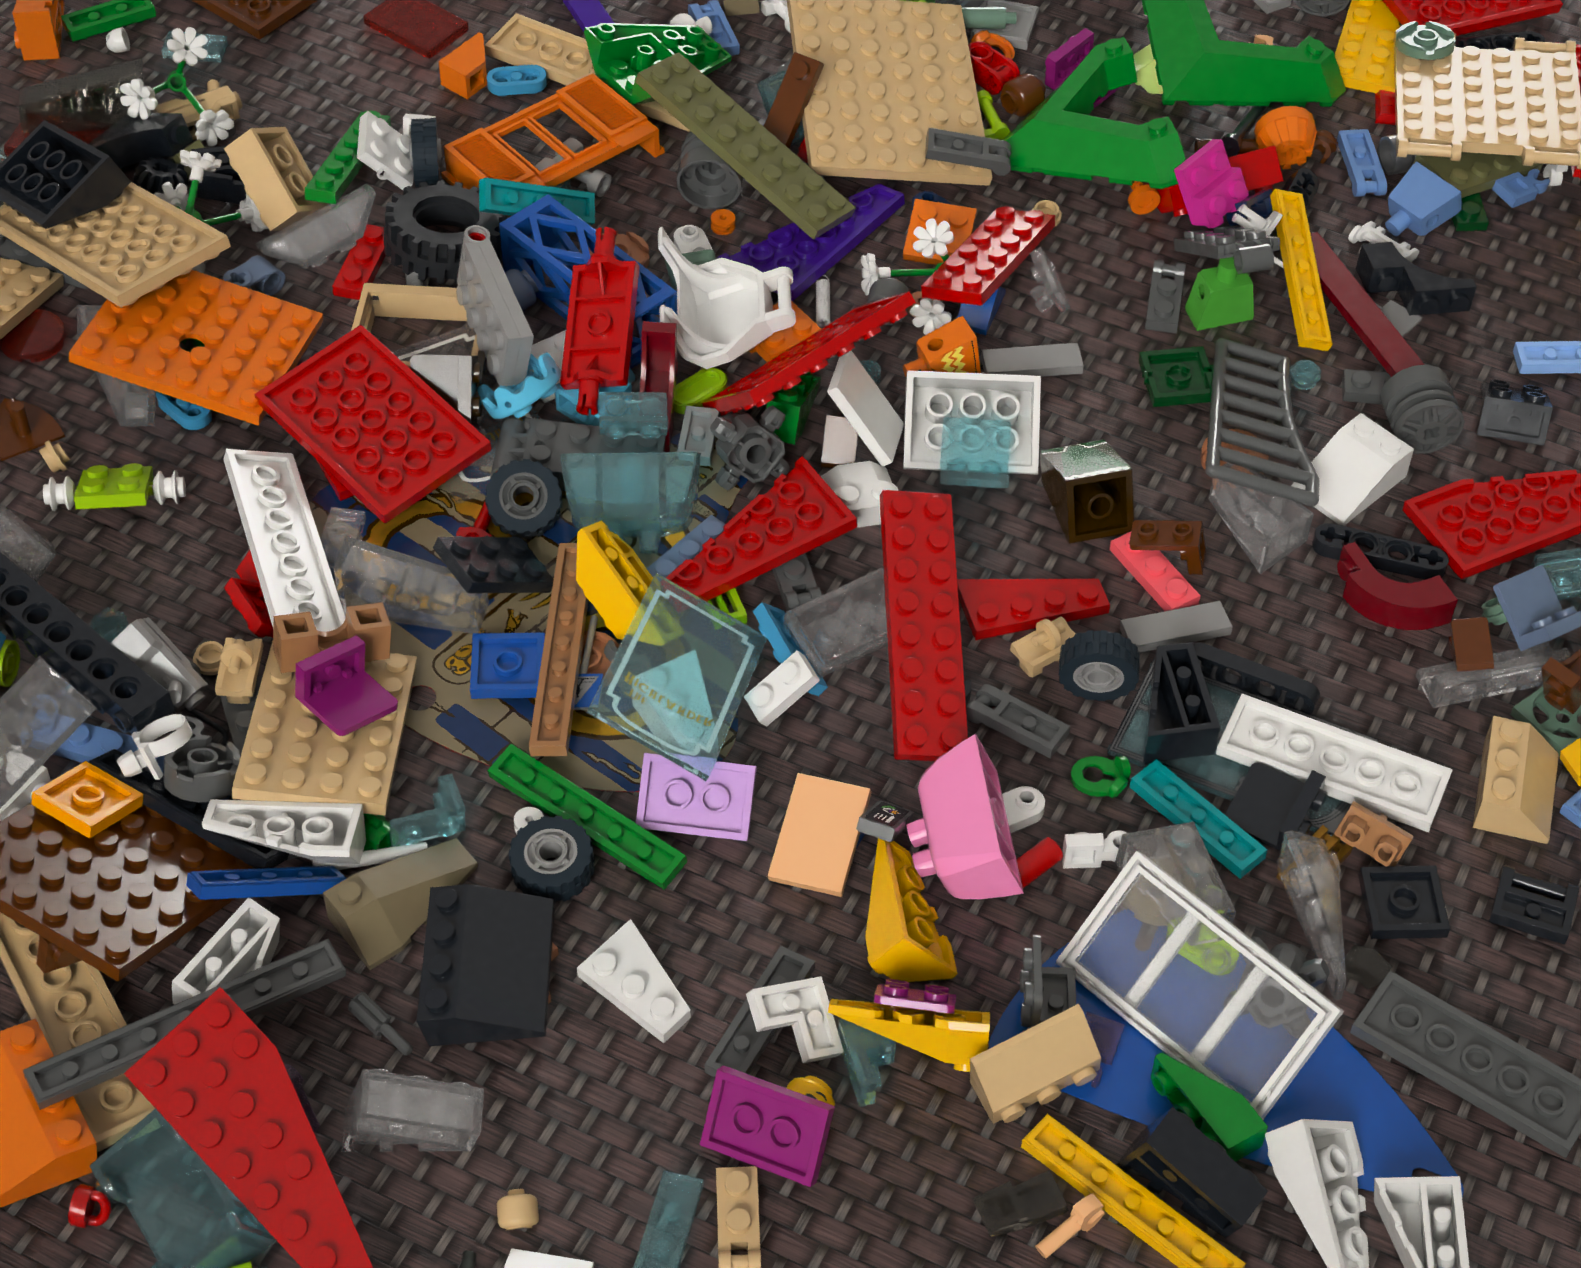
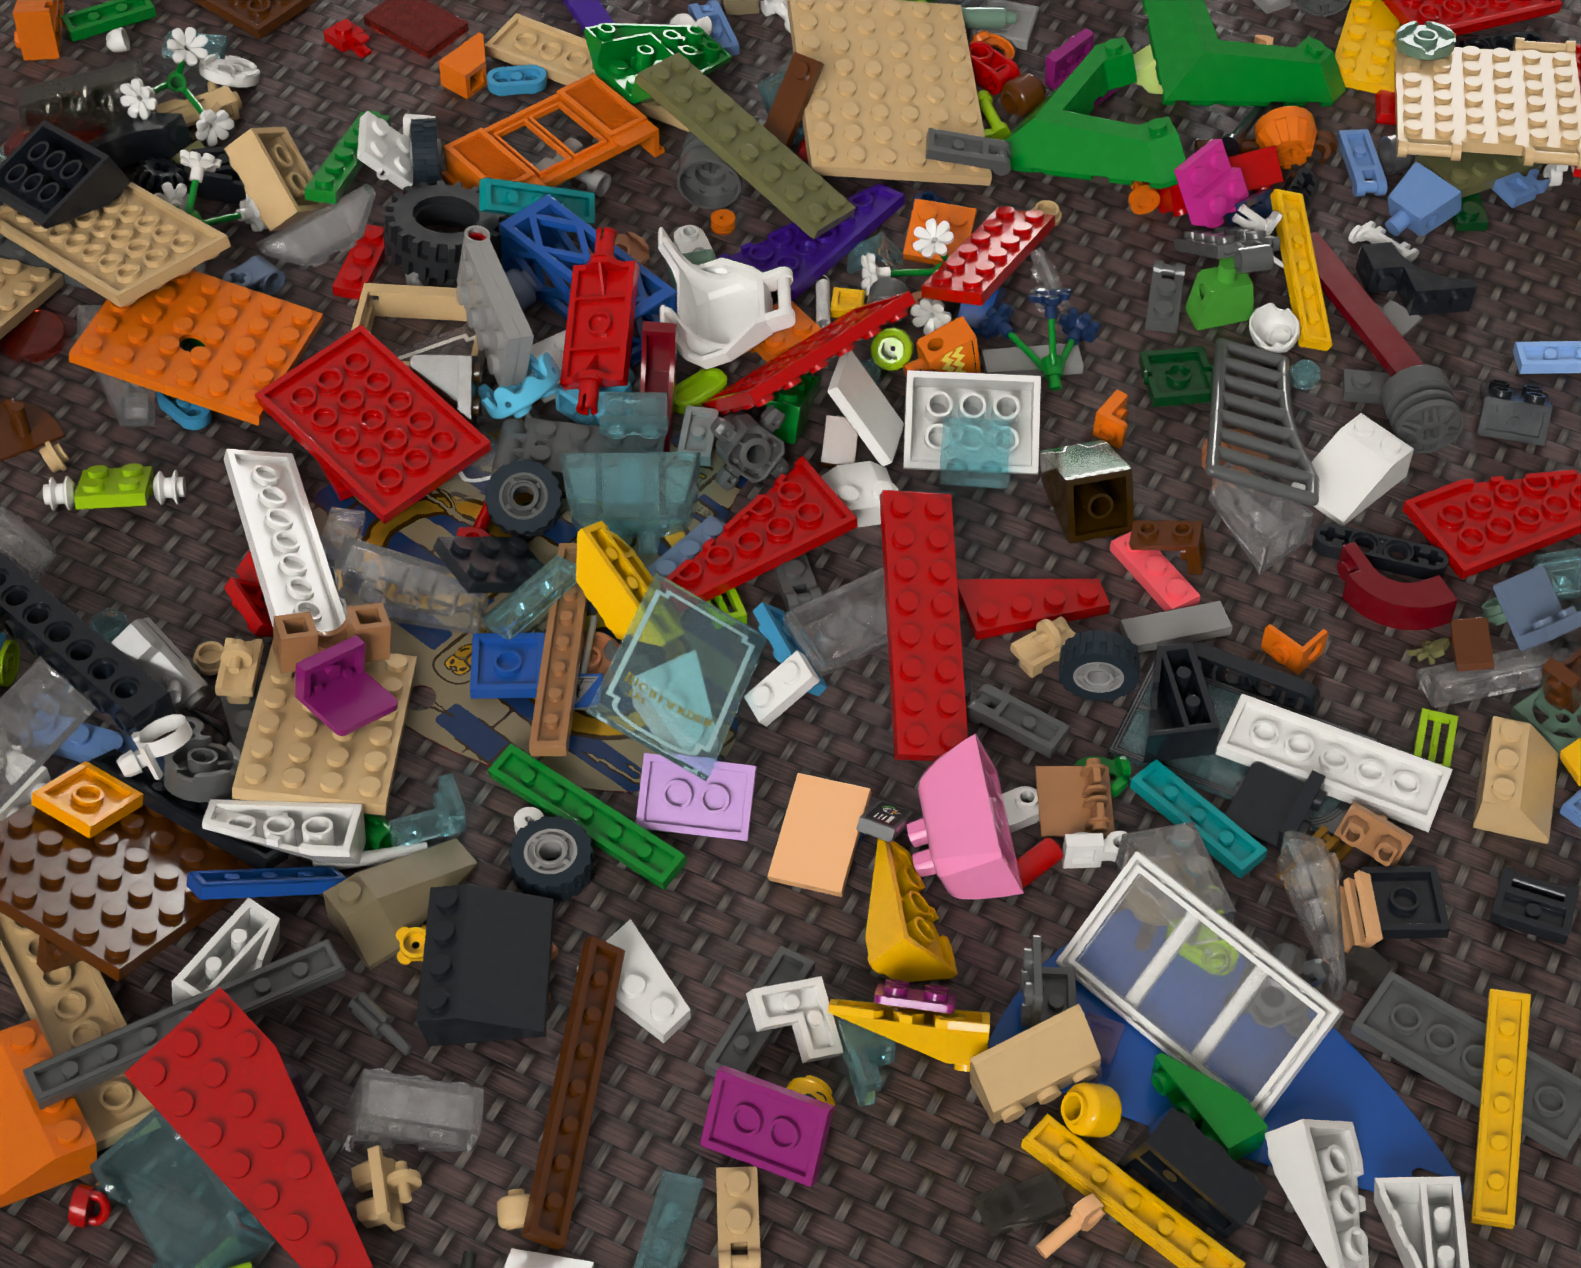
none -> white tile [199,54,260,88]
none -> red plate [323,18,372,58]
none -> tan hips [351,1145,422,1231]
none -> yellow plate [396,925,426,965]
none -> clear light blue tile [482,555,577,641]
none -> reddish brown plate [521,936,625,1250]
none -> yellow tile [830,287,865,318]
none -> clear light blue bracket [847,232,904,274]
none -> lime head [871,327,914,371]
none -> dark blue plant [978,288,1101,391]
none -> medium nougat hinge [1035,758,1115,838]
none -> yellow head [1061,1082,1122,1138]
none -> orange bracket [1092,389,1129,449]
none -> white hair [1249,303,1300,354]
none -> orange bracket [1261,624,1329,675]
none -> light nougat tile [1332,870,1383,957]
none -> olive plant [1406,638,1450,664]
none -> lime tile [1413,708,1459,768]
none -> yellow tile [1470,989,1531,1229]

